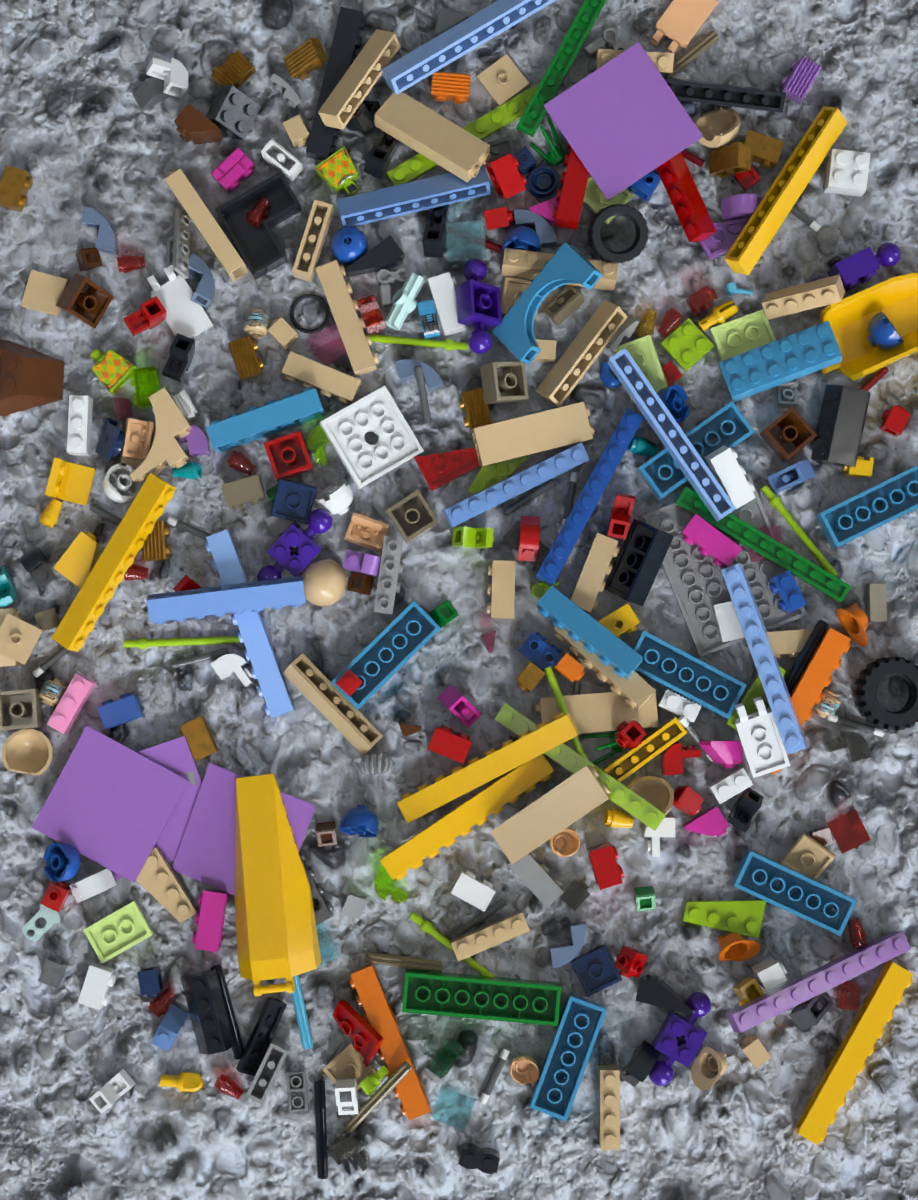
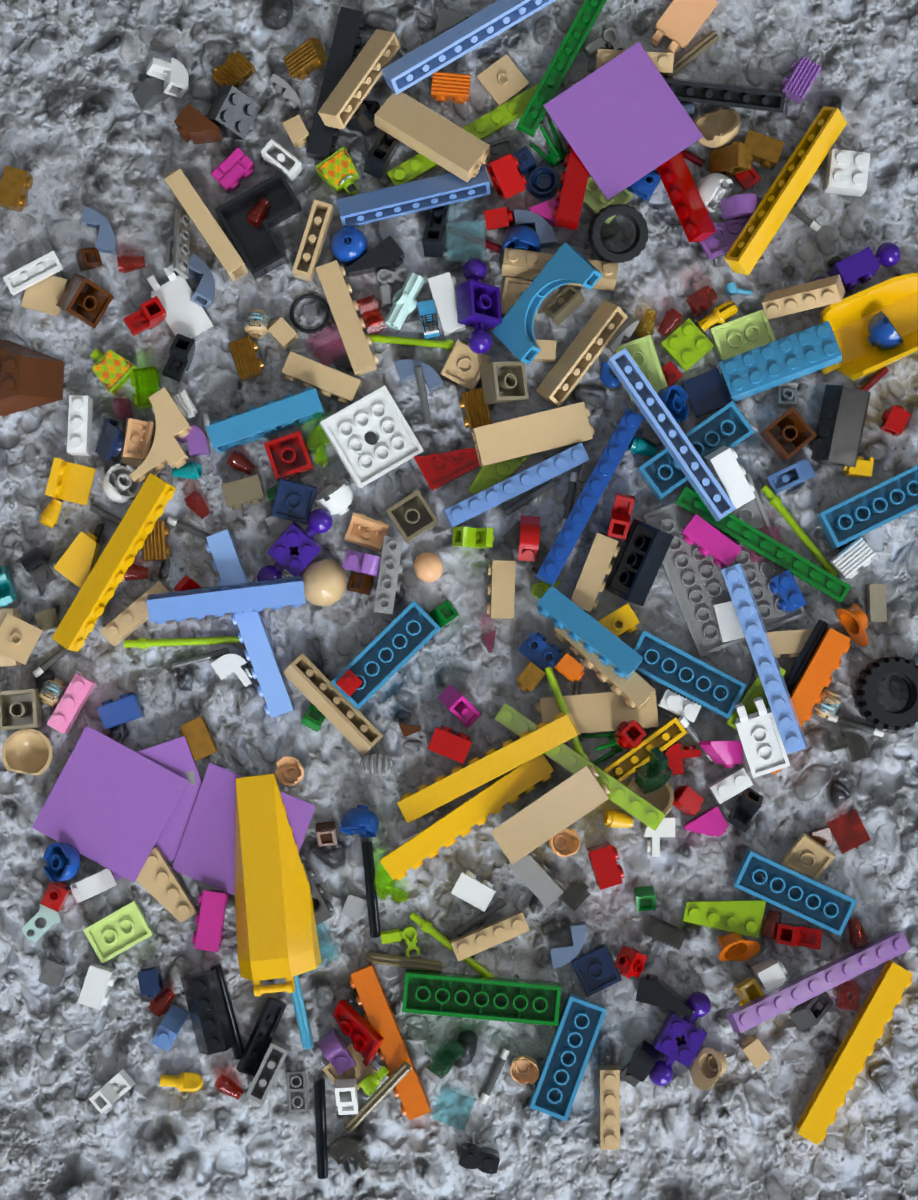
none -> white plate [3,250,64,295]
none -> tan brick [100,581,171,646]
none -> clear red cone [184,490,211,519]
none -> light nougat hair [275,756,304,787]
none -> green slope [301,703,326,732]
none -> medium lavender brick [318,1028,356,1075]
none -> black axle [362,841,381,938]
none -> lime bar [380,925,420,958]
none -> light nougat hair [413,552,443,583]
none -> tan plate [440,340,491,390]
none -> clear green brick [635,747,673,794]
none -> clear smoke brick [642,914,687,950]
none -> dark blue tile [682,368,731,418]
none -> white cylinder [697,173,733,213]
none -> clear red cone [760,910,782,940]
none -> red brick [776,923,823,950]
none -> white brick [828,537,875,580]

